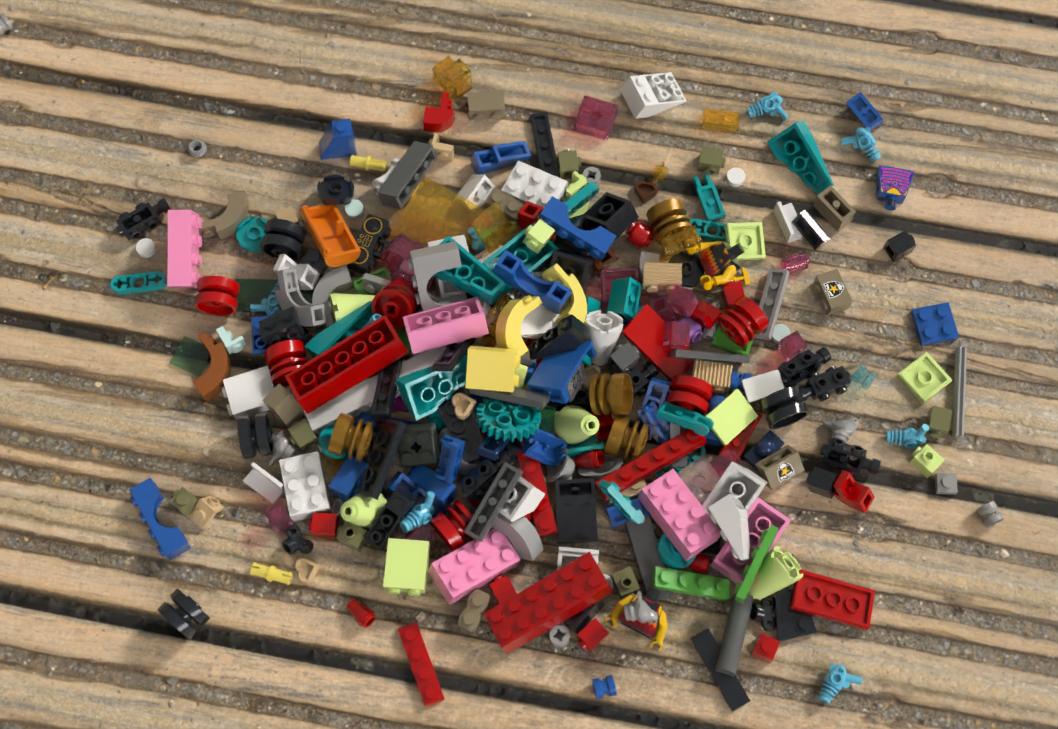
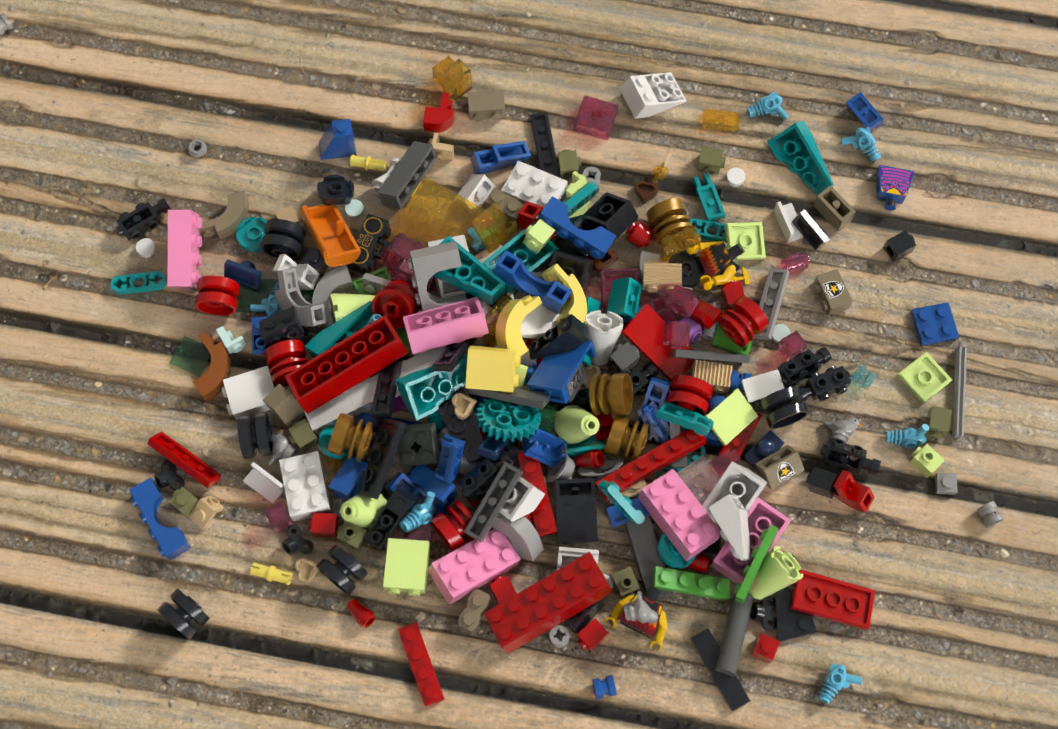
none -> red plate [147,431,222,488]
none -> black piece [154,460,185,491]
none -> dark blue tile [224,259,262,290]
none -> black wheel [316,545,368,595]

